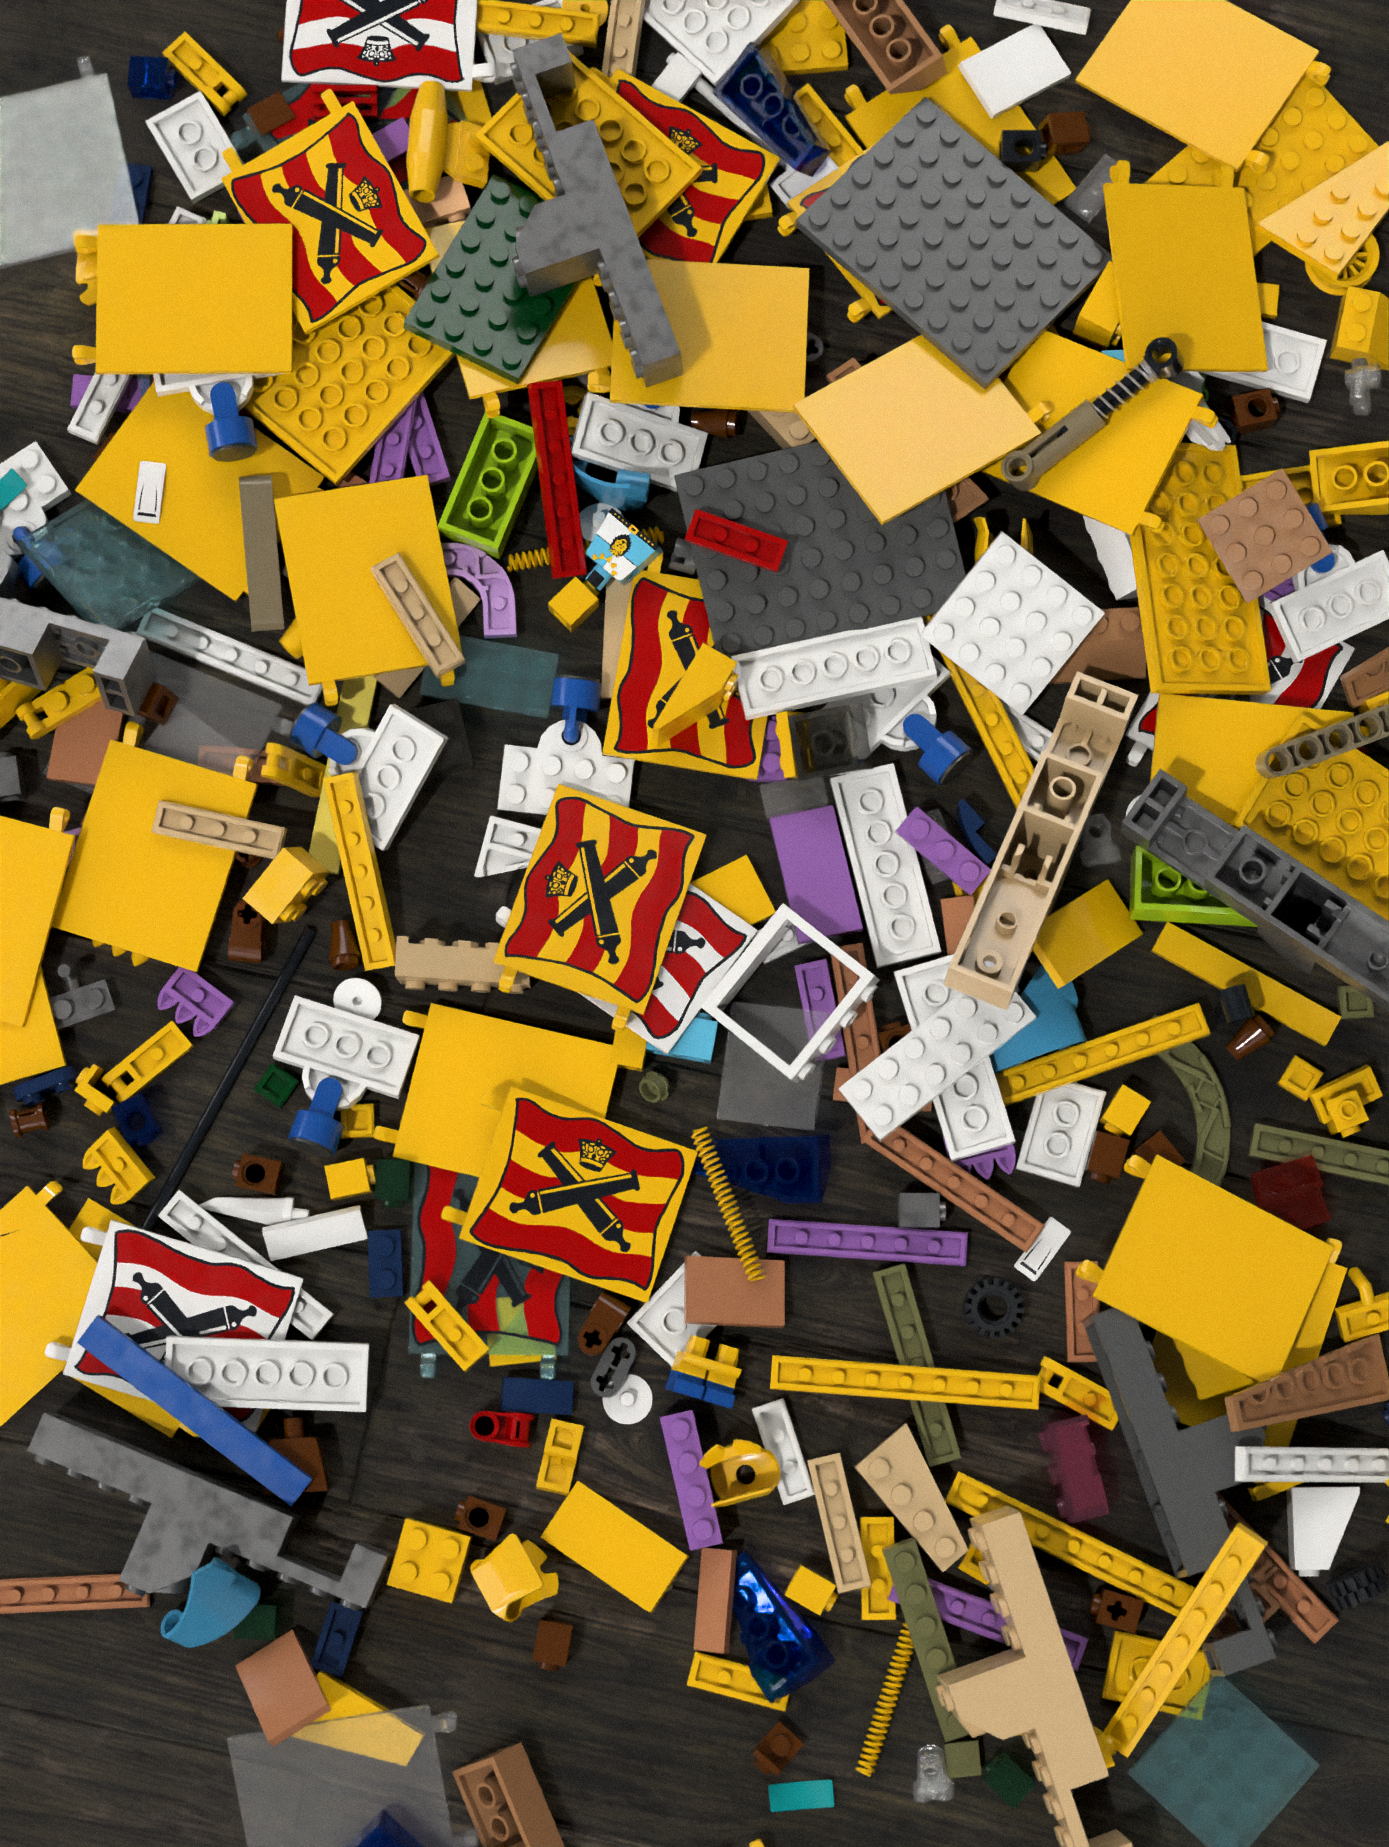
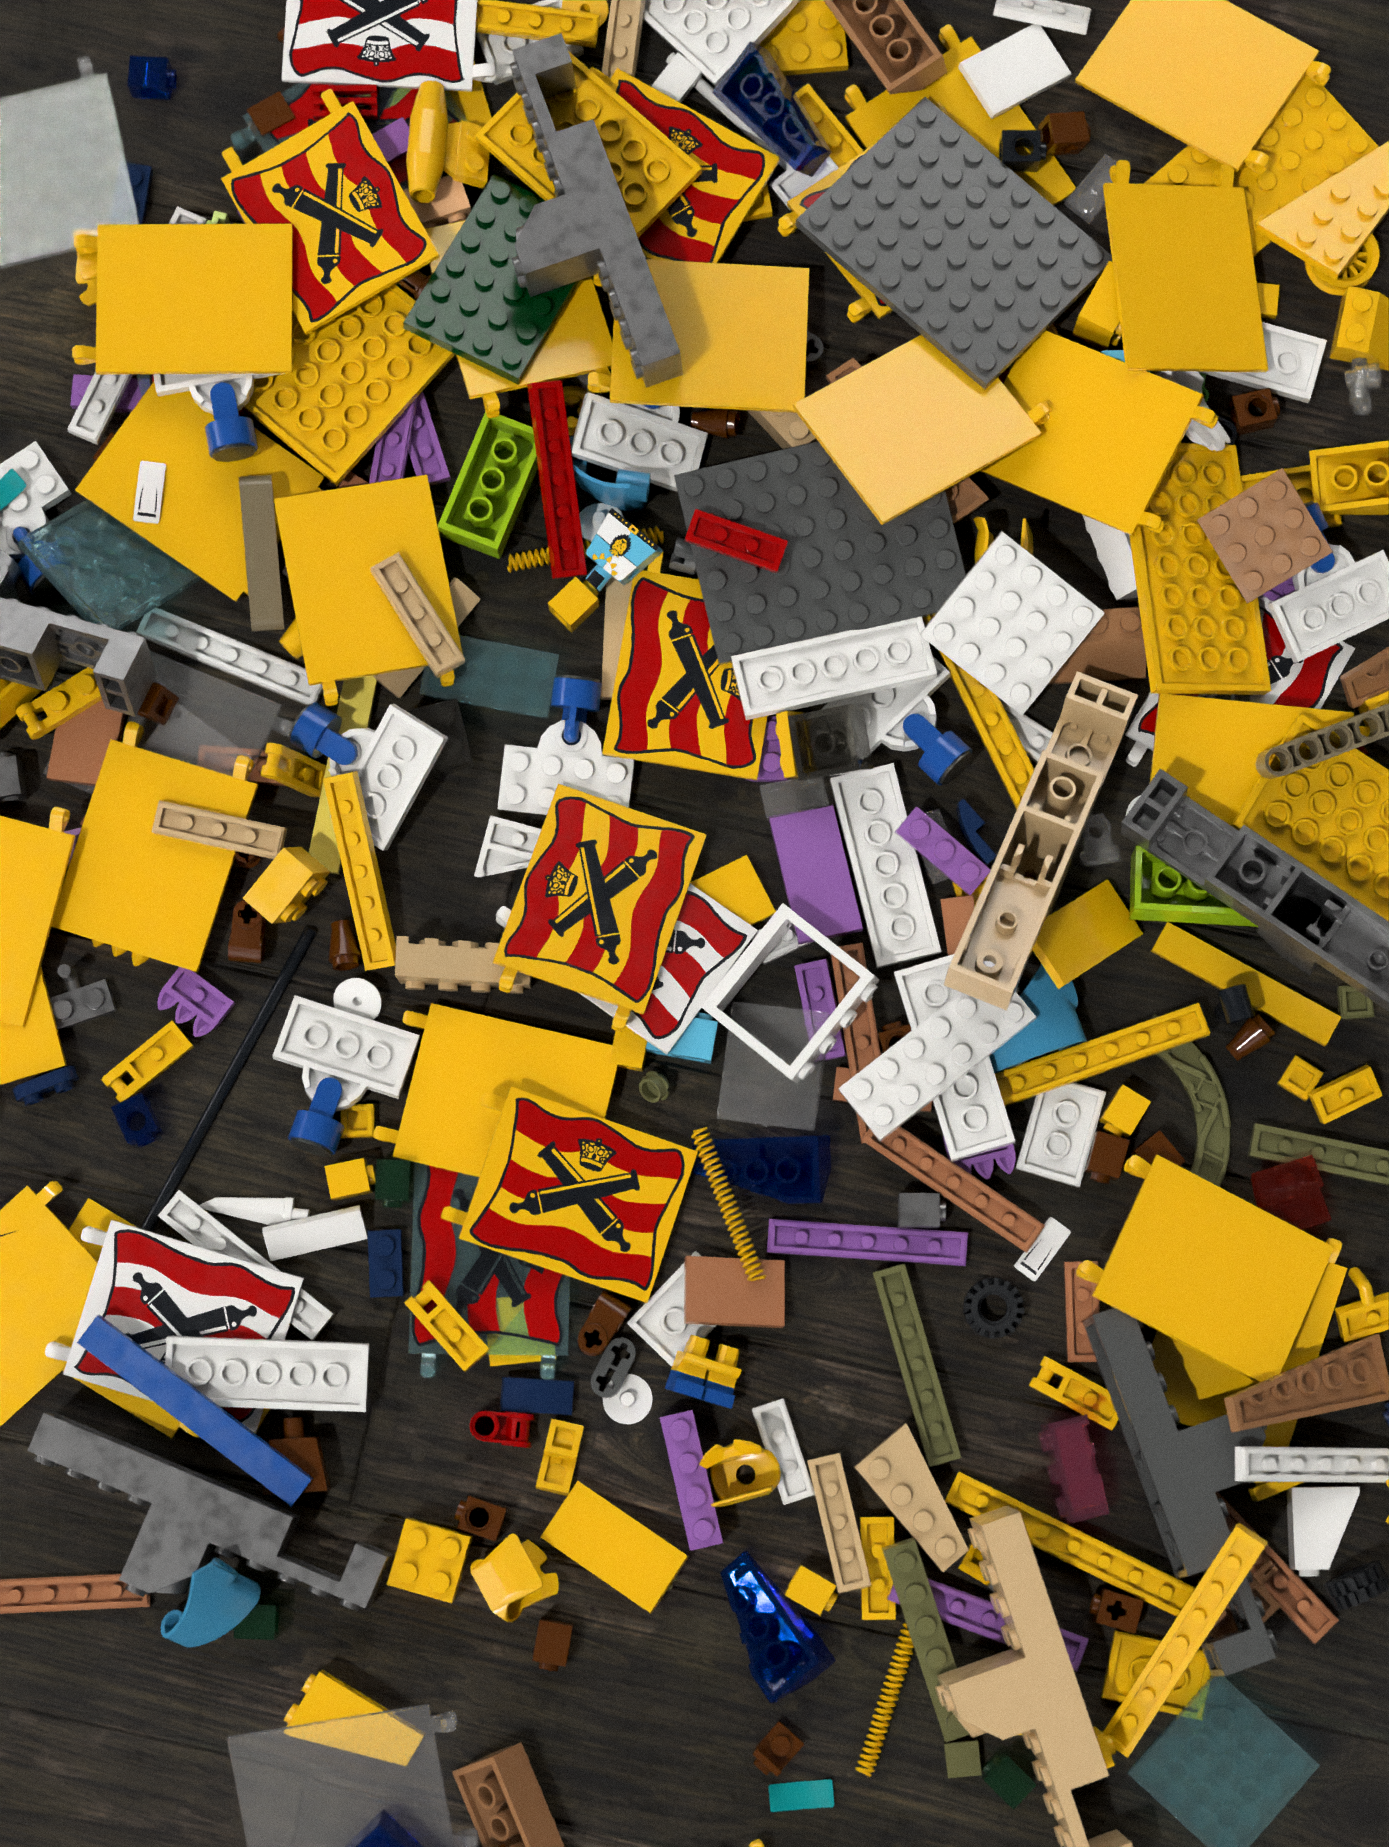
reddish brown bush [9,1102,50,1138] -> none
yellow bracket [74,1064,119,1116] -> none
yellow plate [83,1127,155,1205] -> none
white plate [145,91,244,204] -> none
yellow plate [162,32,247,117] -> none
reddish brown brick [232,1153,285,1196] -> none
nougat tile [235,1629,332,1747] -> none
dark green tile [253,1063,300,1109] -> none
dark blue plate [311,1601,364,1677] -> none
lavender plate [441,543,517,639] -> none
yellow slope [652,643,739,747] -> none
yellow tile [687,1651,793,1712] -> none
nougat tile [693,1547,737,1653] -> none
yellow tile [770,1355,1040,1410] -> none
clear plate [912,1745,954,1802] -> none
piece [1001,337,1184,491] -> none
yellow bracket [1325,1090,1369,1138] -> none

